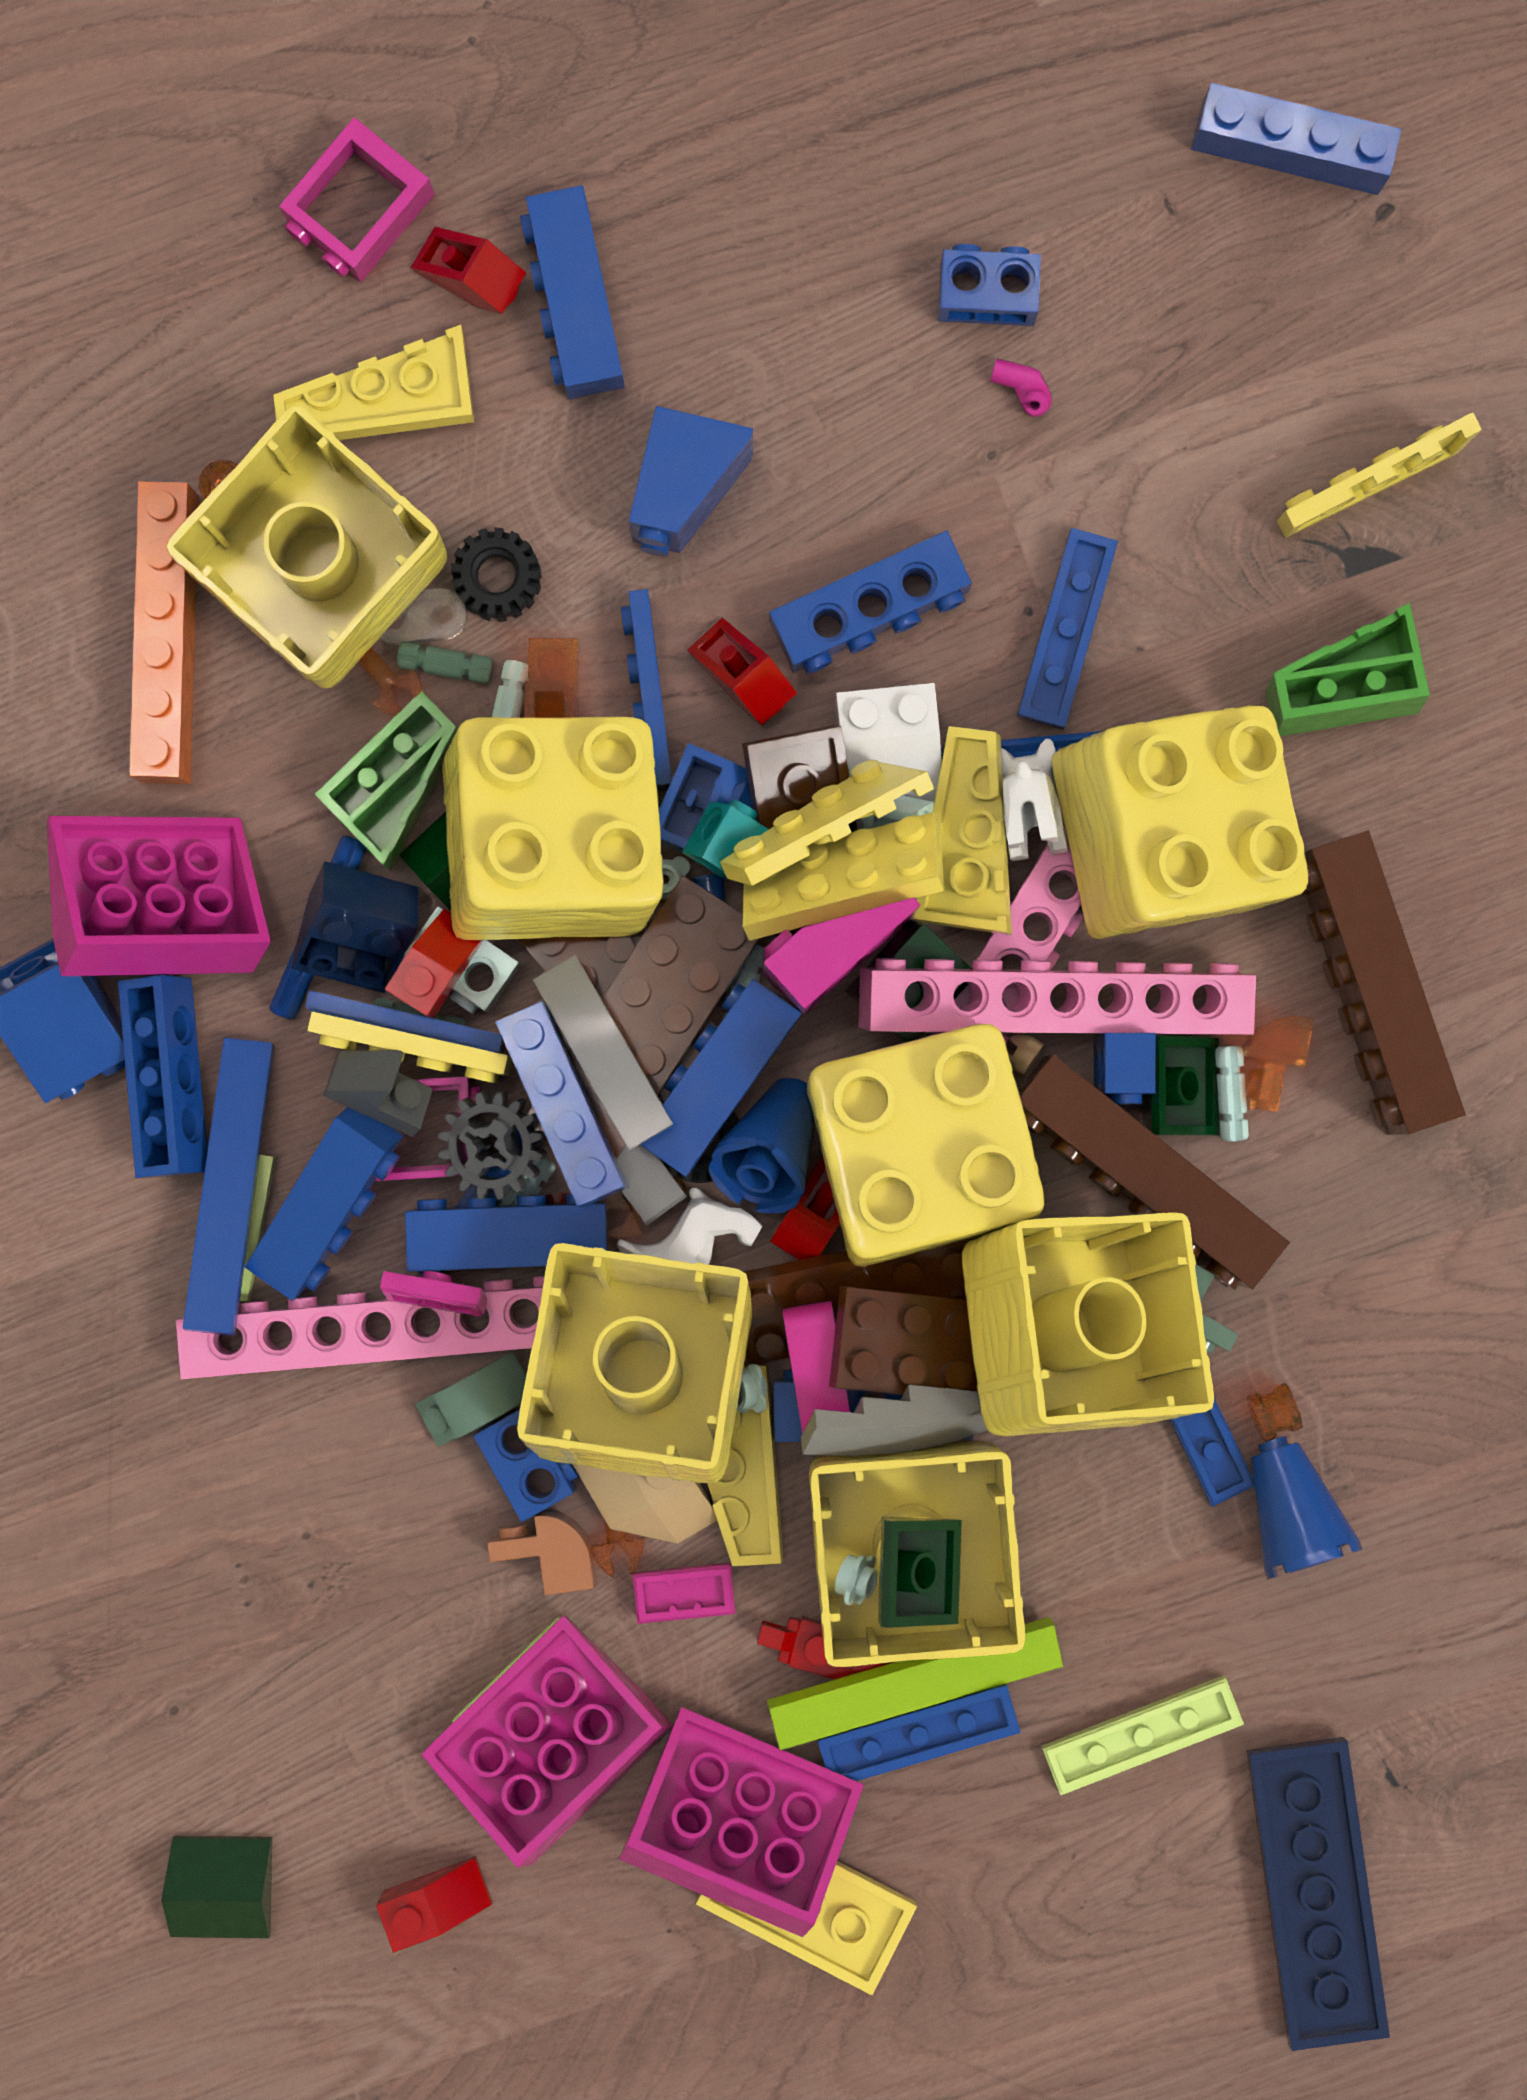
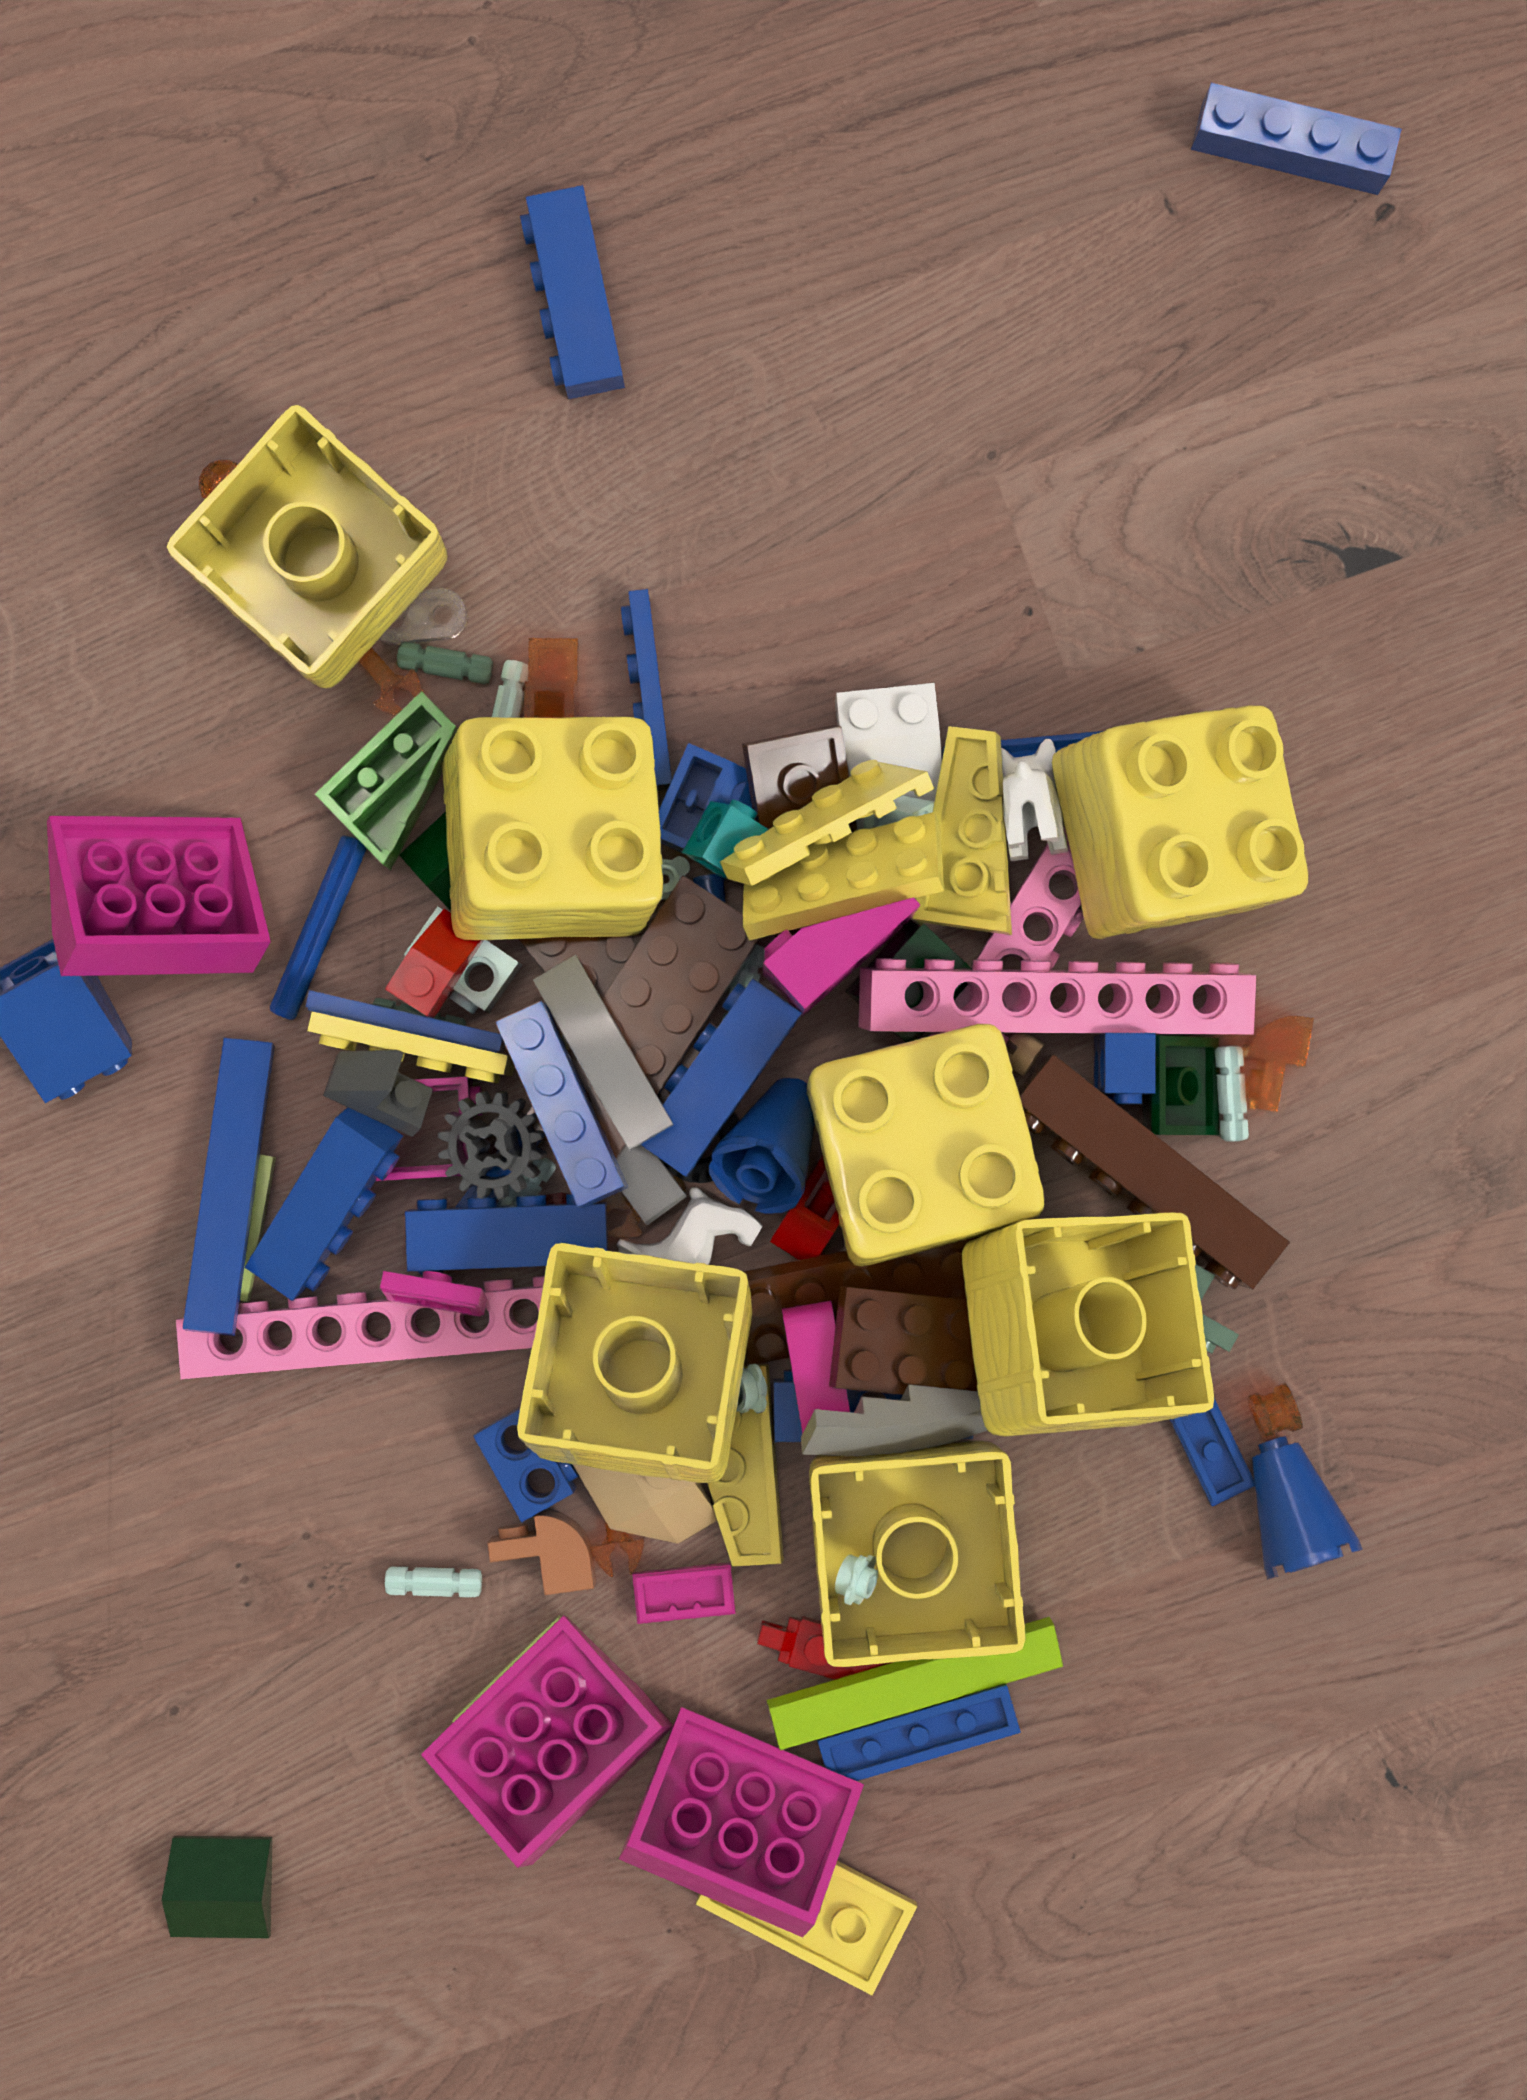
blue brick [118,975,208,1178] -> none
brick [130,481,199,784] -> none
light yellow wing [273,324,474,440] -> none
dark pink window [279,117,435,283] -> none
dark blue slope [291,861,419,993] -> none
red slope [376,1856,493,1953] -> none
red slope [410,227,527,314] -> none
sand green brick [415,1351,526,1447] -> none
black tyre [451,527,542,622] -> none
blue slope [629,406,753,557] -> none
red slope [687,617,797,726] -> none
blue brick [769,530,972,674] -> none
dark green slope [878,1516,962,1628] -> none
blue brick [938,244,1041,326] -> none
dark pink arm [990,358,1052,417] -> none
blue plate [1016,528,1118,730] -> none
yellowish green tile [1041,1675,1244,1796] -> none
dark blue plate [1247,1737,1390,2051] -> none
bright green wedge [1265,602,1430,736] -> none
light yellow wing [1277,412,1482,538] -> none
reddish brown brick [1300,830,1466,1135] -> none
none -> light aqua axle [385,1566,482,1597]

